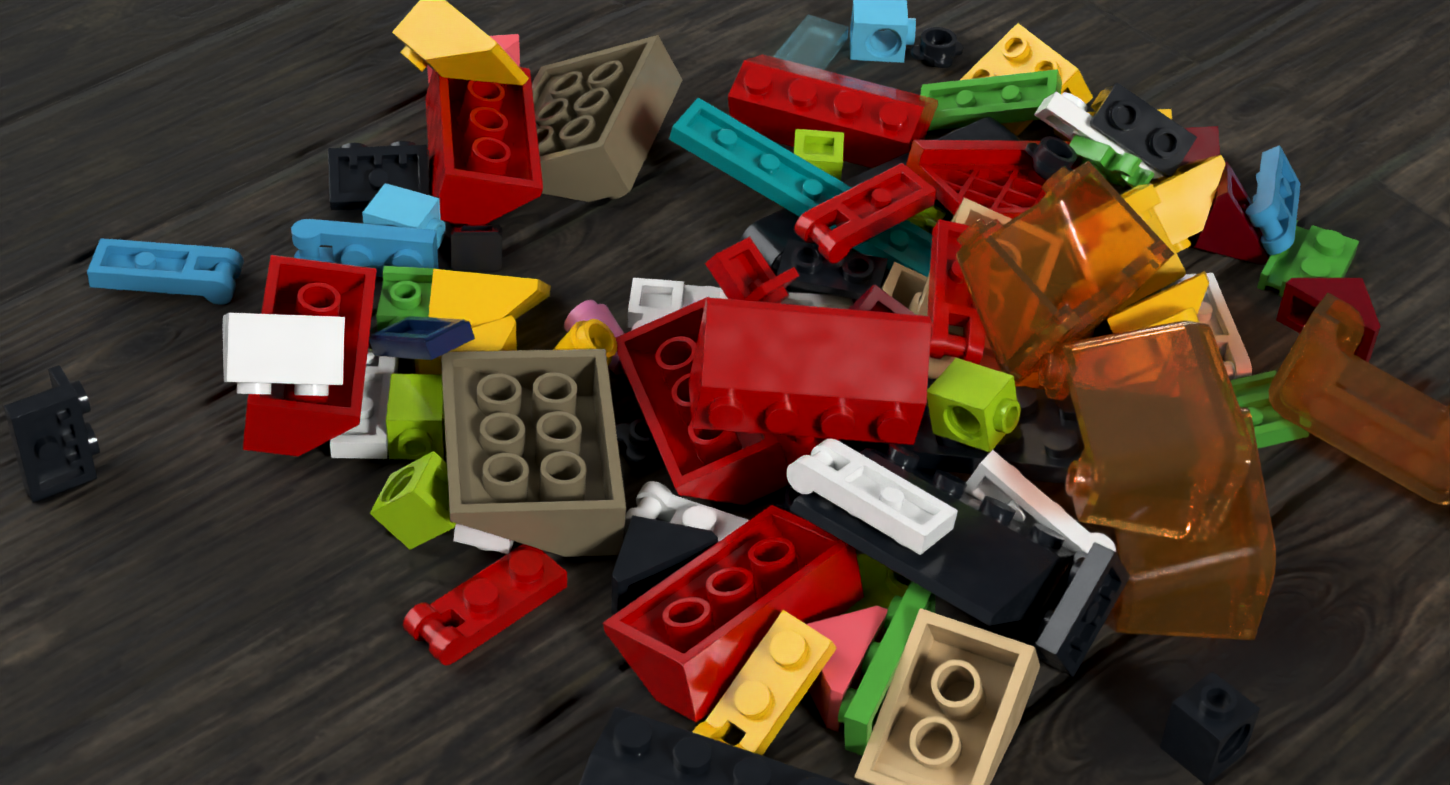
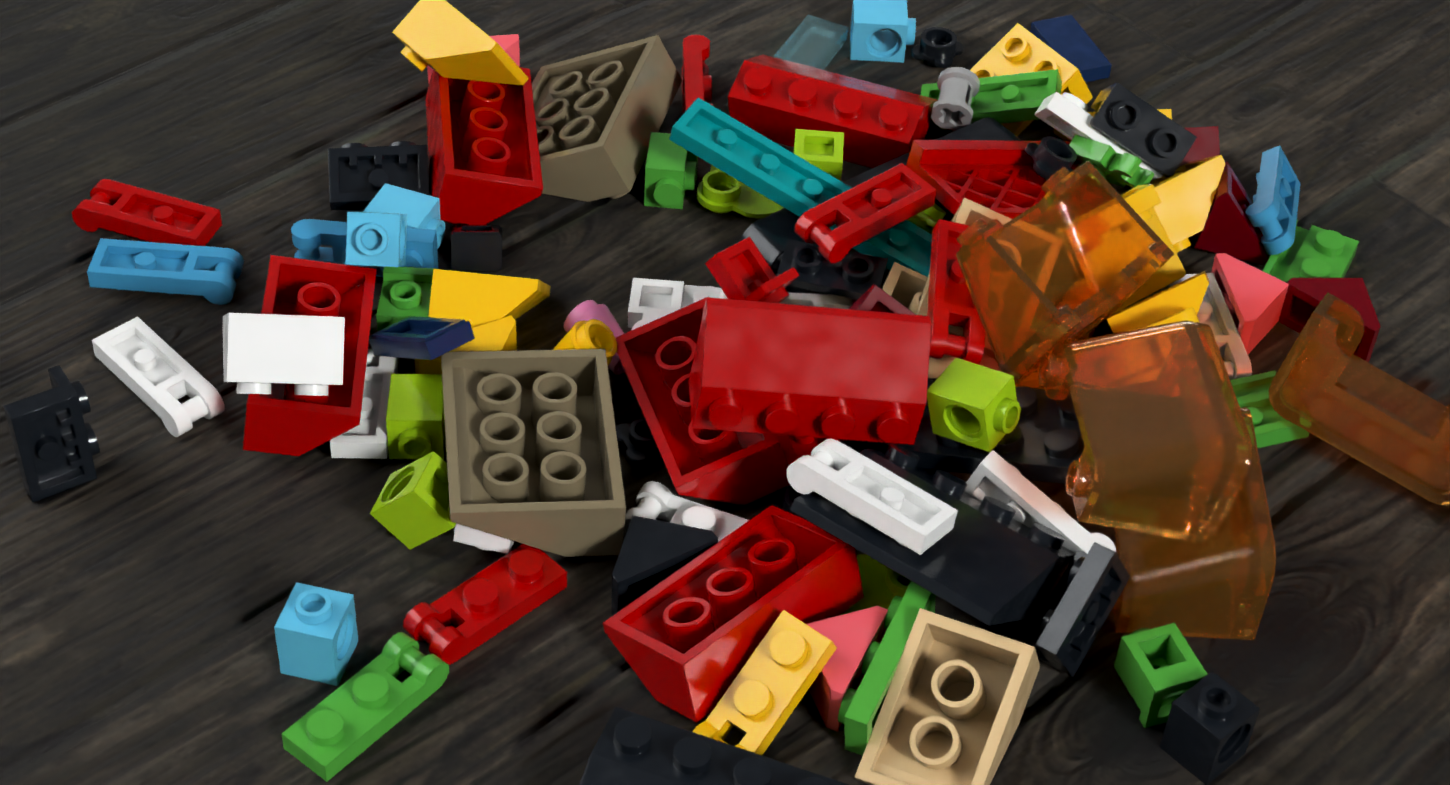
none -> red plate [72,179,222,246]
none -> white plate [92,316,225,437]
none -> medium azure brick [274,582,358,686]
none -> bright green plate [282,632,450,782]
none -> medium azure brick [345,211,407,267]
none -> bright green brick [644,132,698,209]
none -> red plate [681,34,713,114]
none -> lime plate [697,165,784,218]
none -> light grey bush [931,67,980,131]
none -> dark blue tile [1030,15,1112,82]
none -> bright green brick [1114,623,1208,728]
none -> coral slope [1211,253,1289,354]

